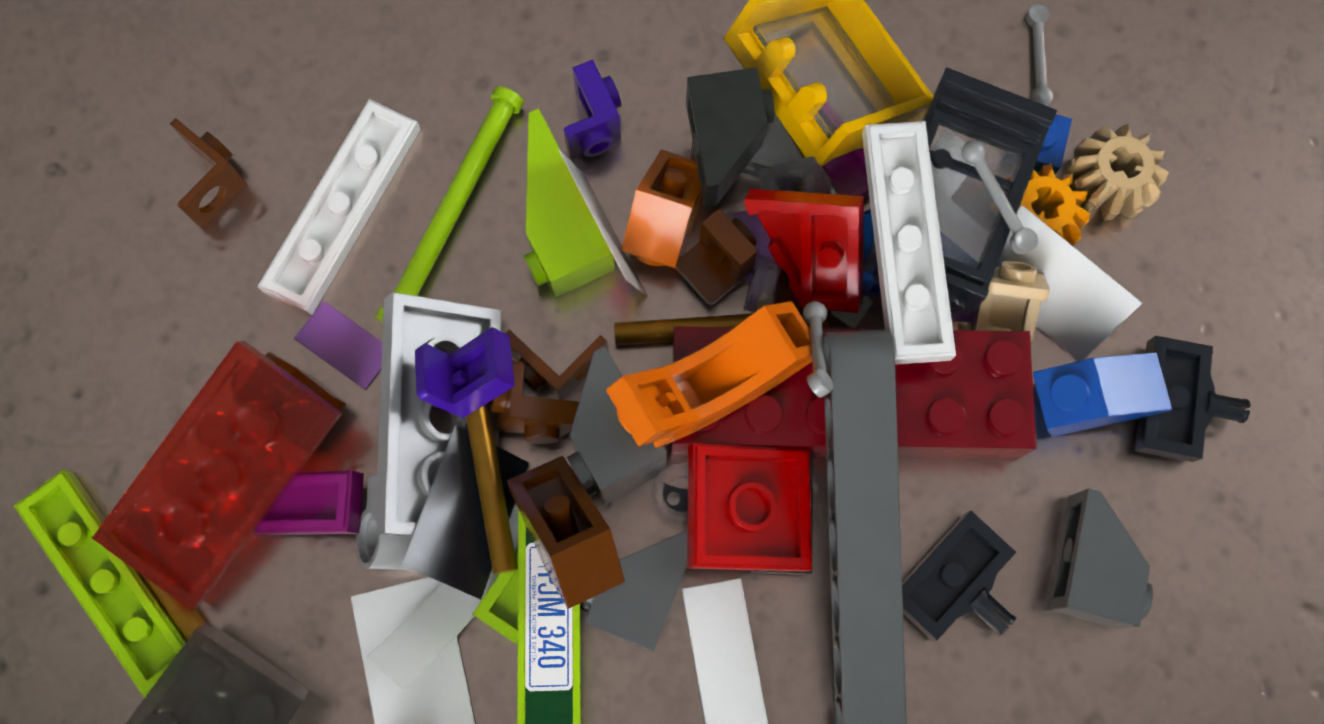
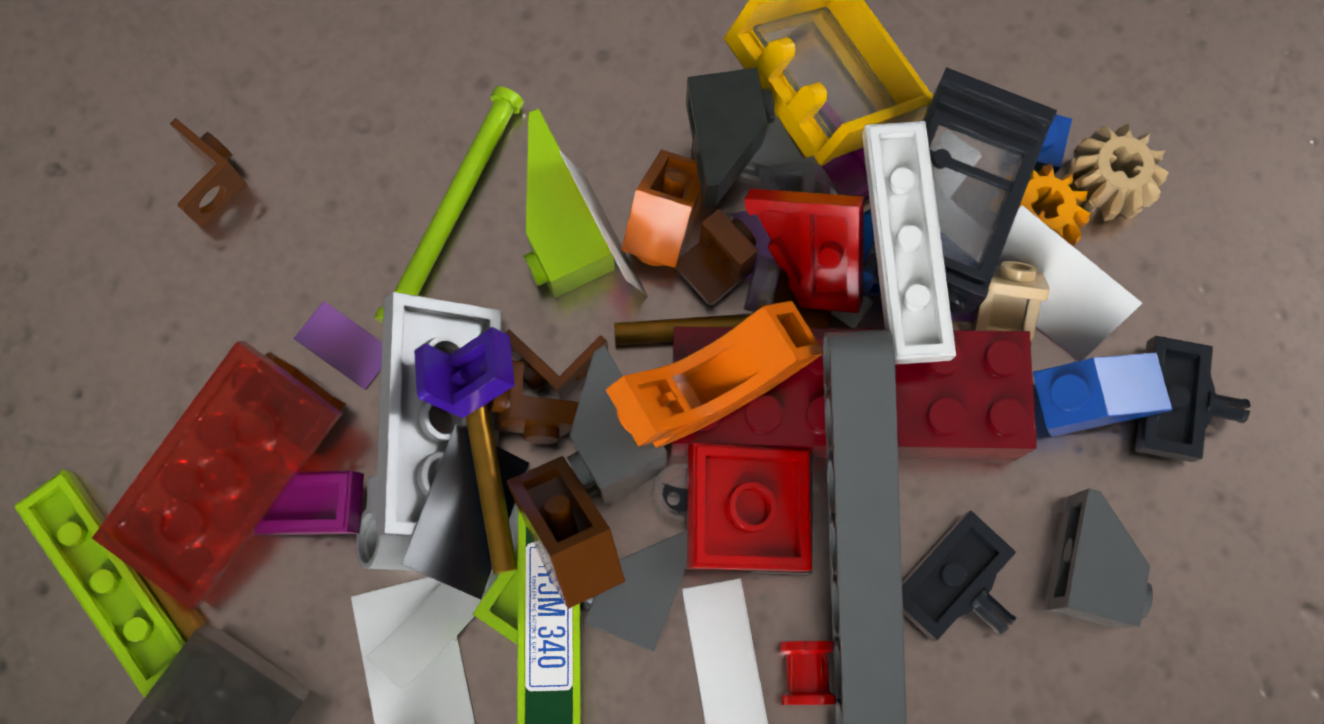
white tile [257,99,421,316] -> none
dark purple bracket [564,59,622,158] -> none
light grey hinge [803,301,834,397] -> none
light grey hinge [961,140,1038,255] -> none
light grey hinge [1025,4,1053,106] -> none
none -> red bush [780,641,837,705]

